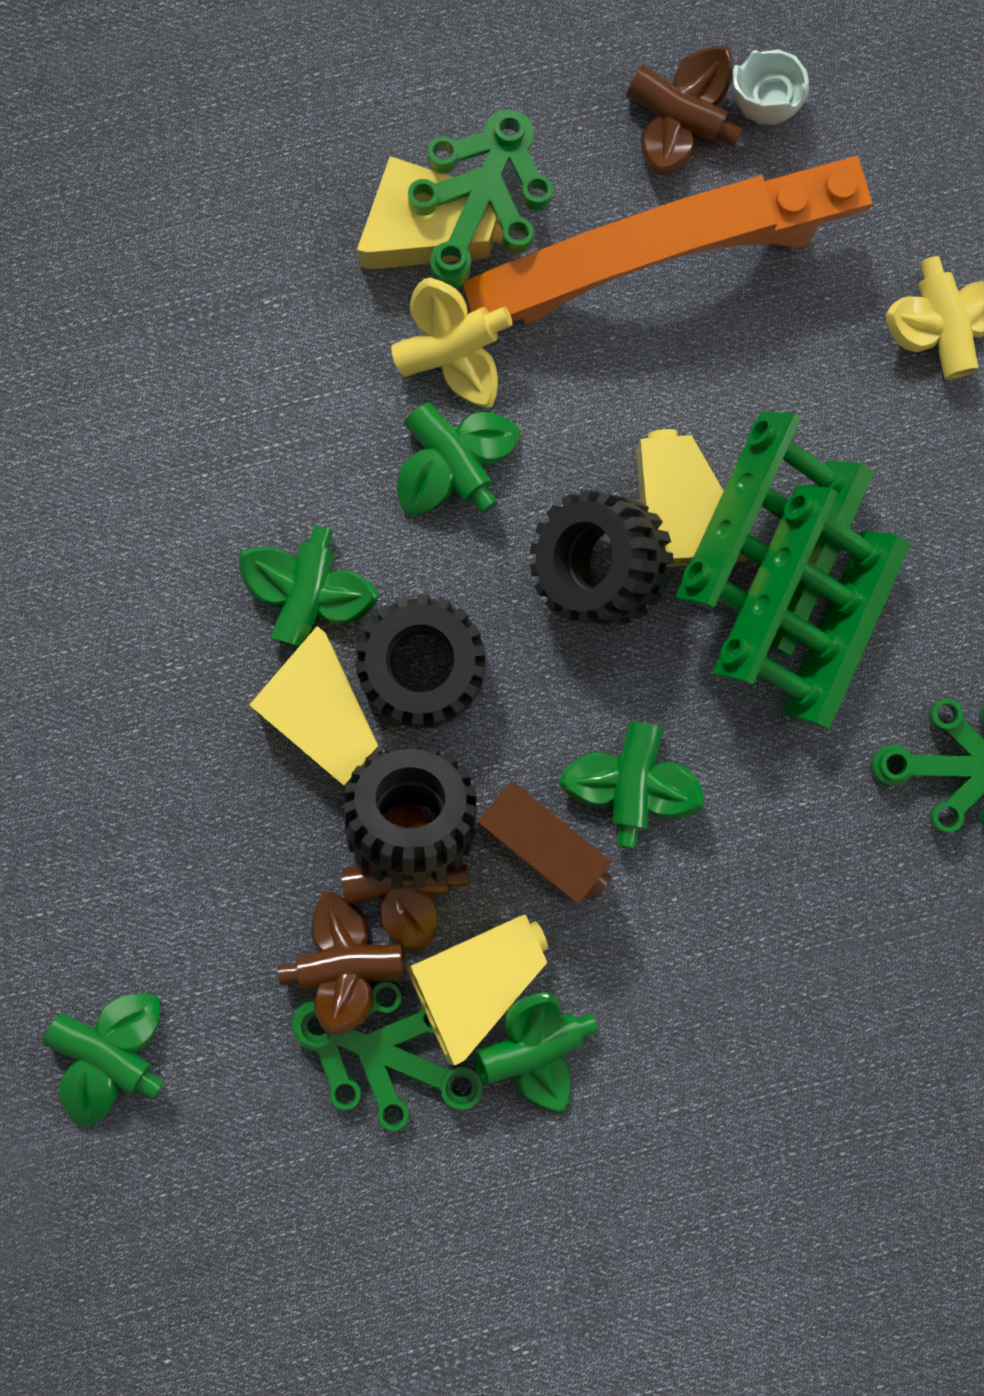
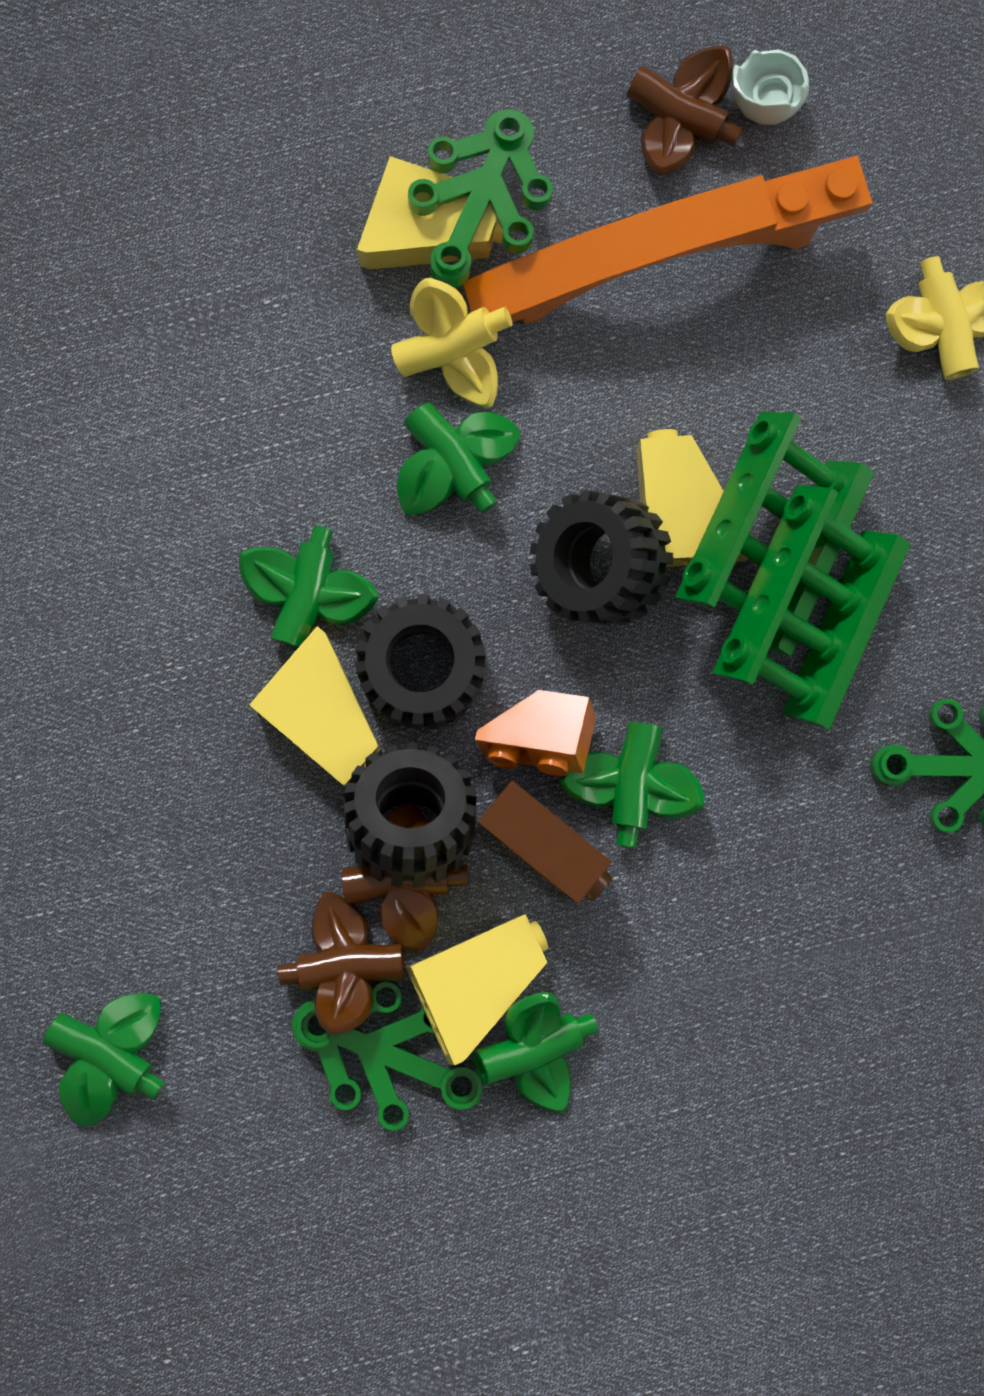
none -> slope [475,690,596,776]

